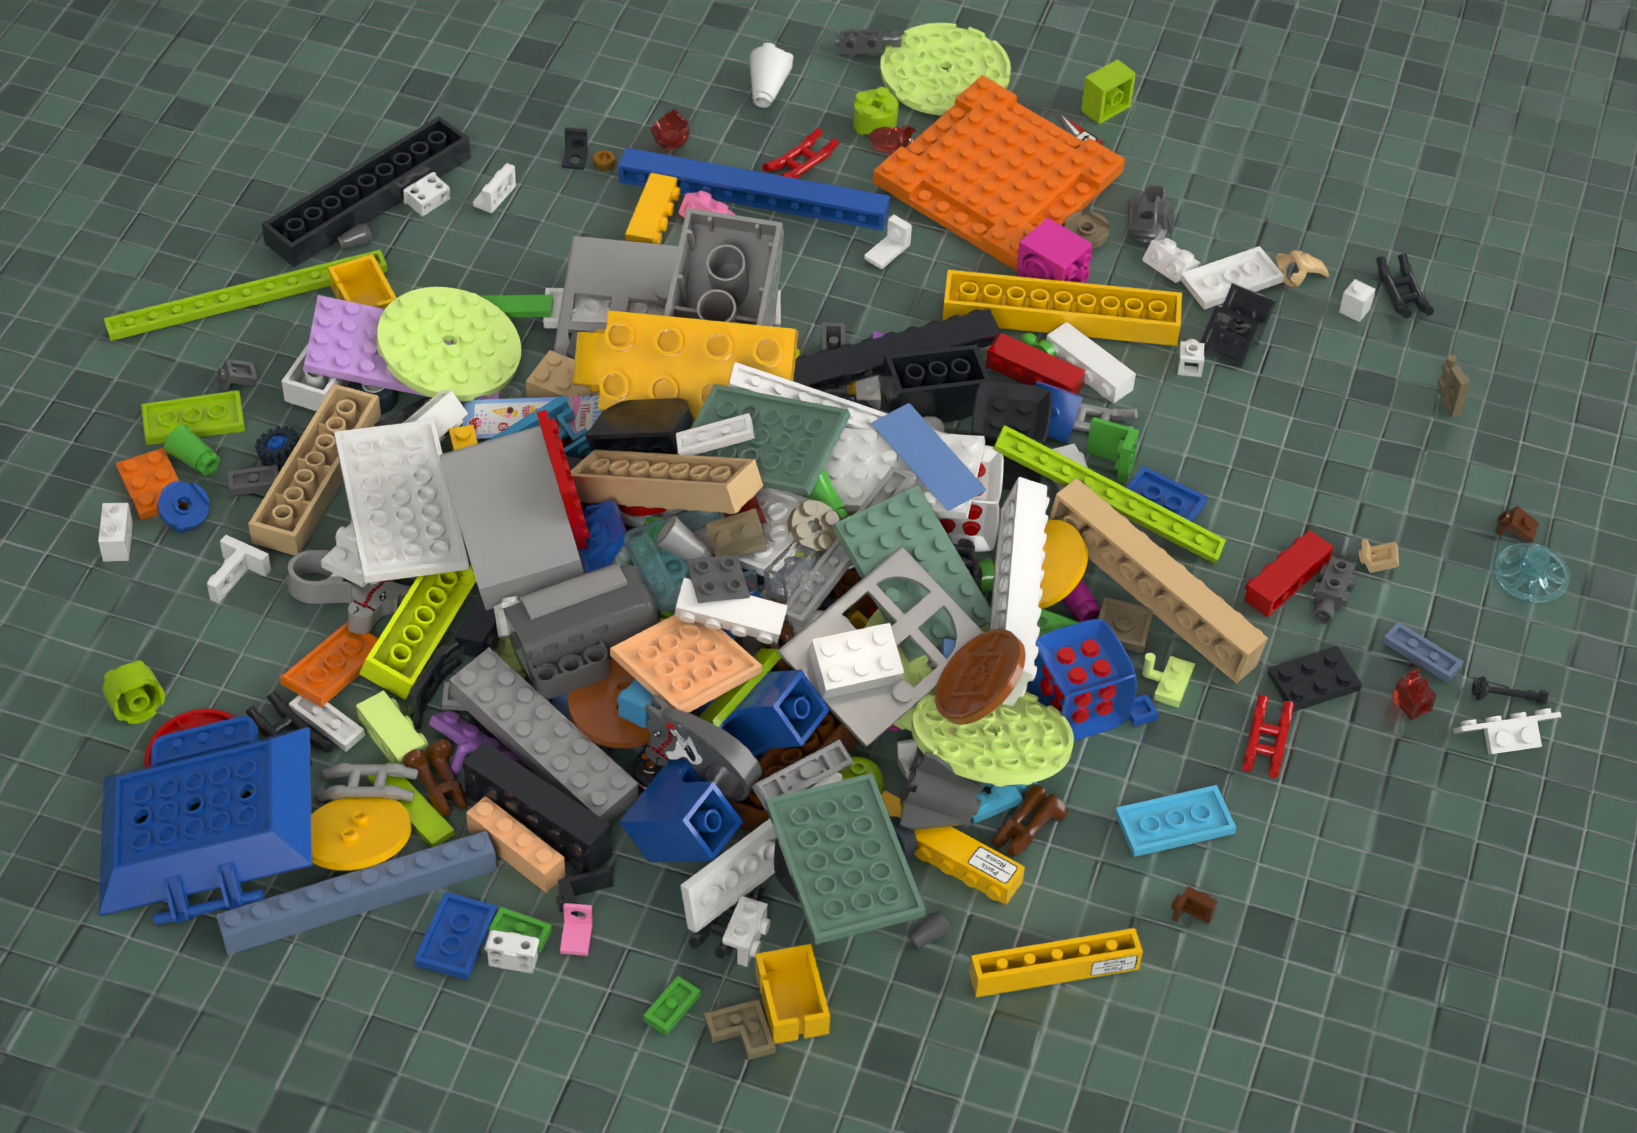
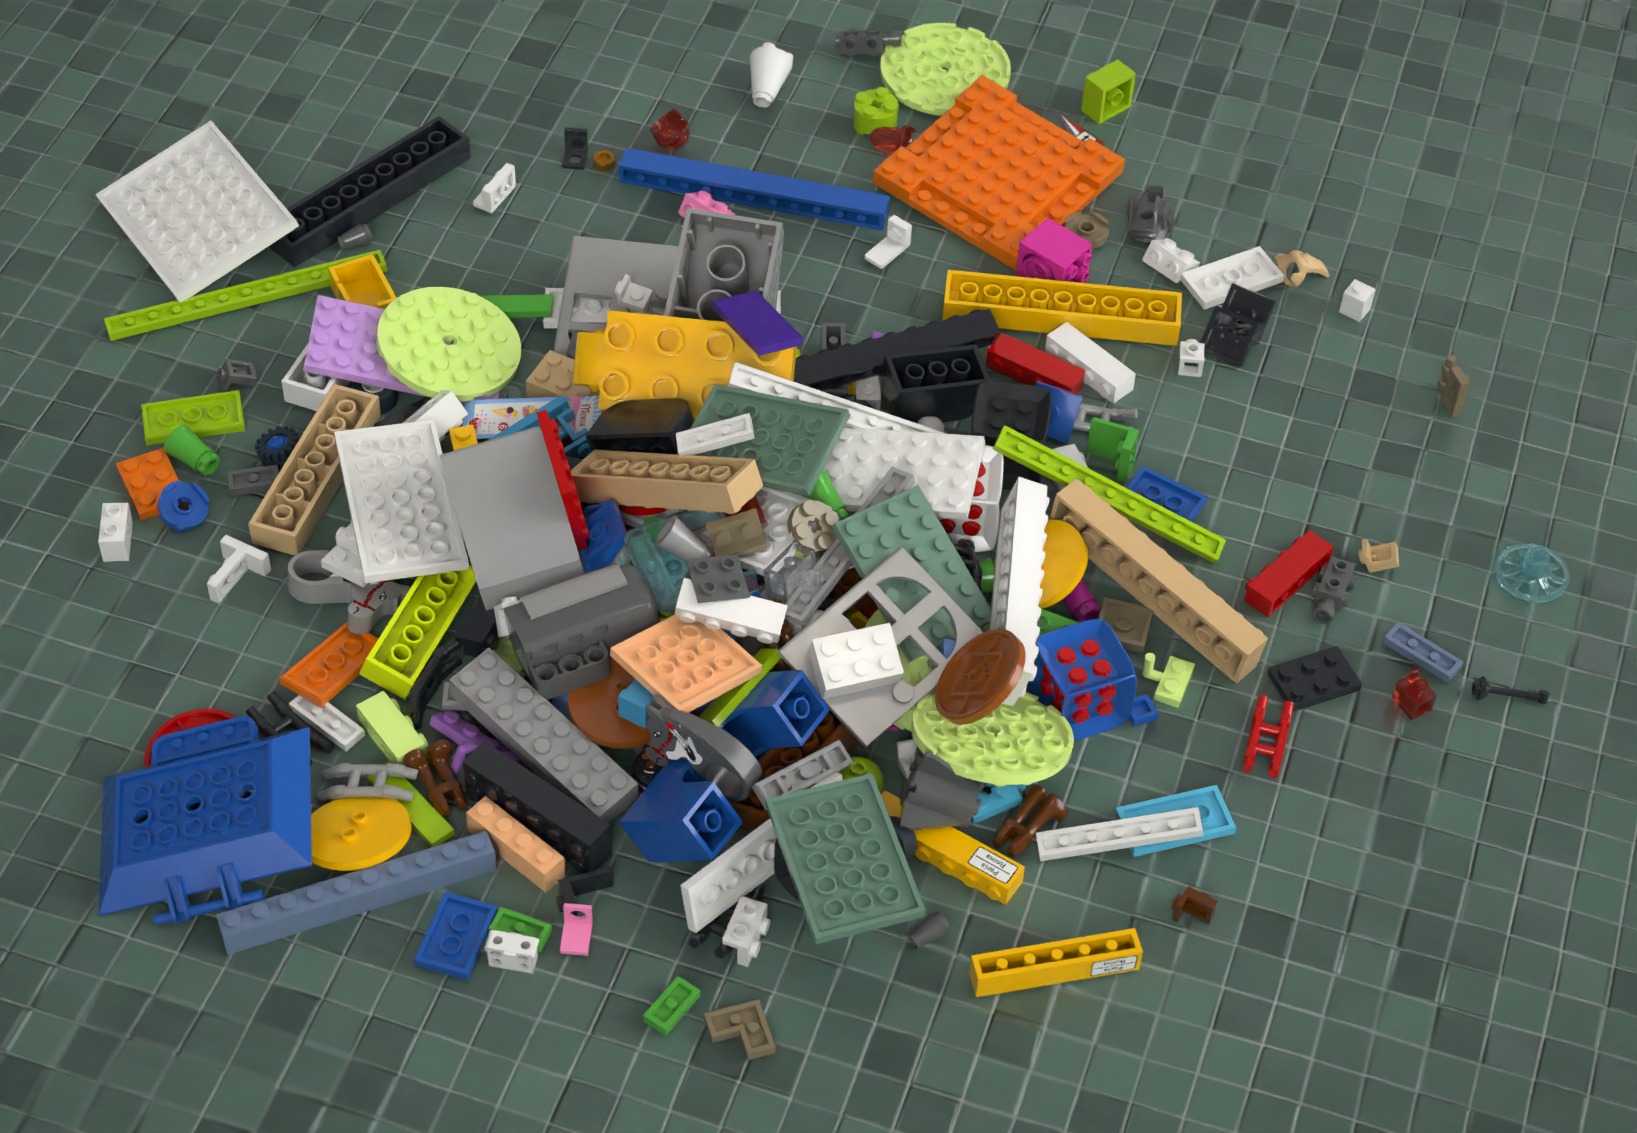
lime brick [102,660,165,724] -> none
white piece [403,172,450,216] -> none
yellow brick [625,173,680,244] -> none
yellow piece [755,944,830,1044] -> none
red piece [762,127,839,179] -> none
medium blue sticker [871,403,987,511] -> none
bright green plate [1019,333,1057,357] -> none
black piece [1376,253,1434,319] -> none
white bracket [1453,708,1561,755] -> none
reddish brown bracket [1495,506,1539,545] -> none
none -> white plate [95,121,299,302]
none -> white bracket [615,274,653,314]
none -> dark purple tile [712,291,803,356]
none -> white plate [1036,807,1203,861]

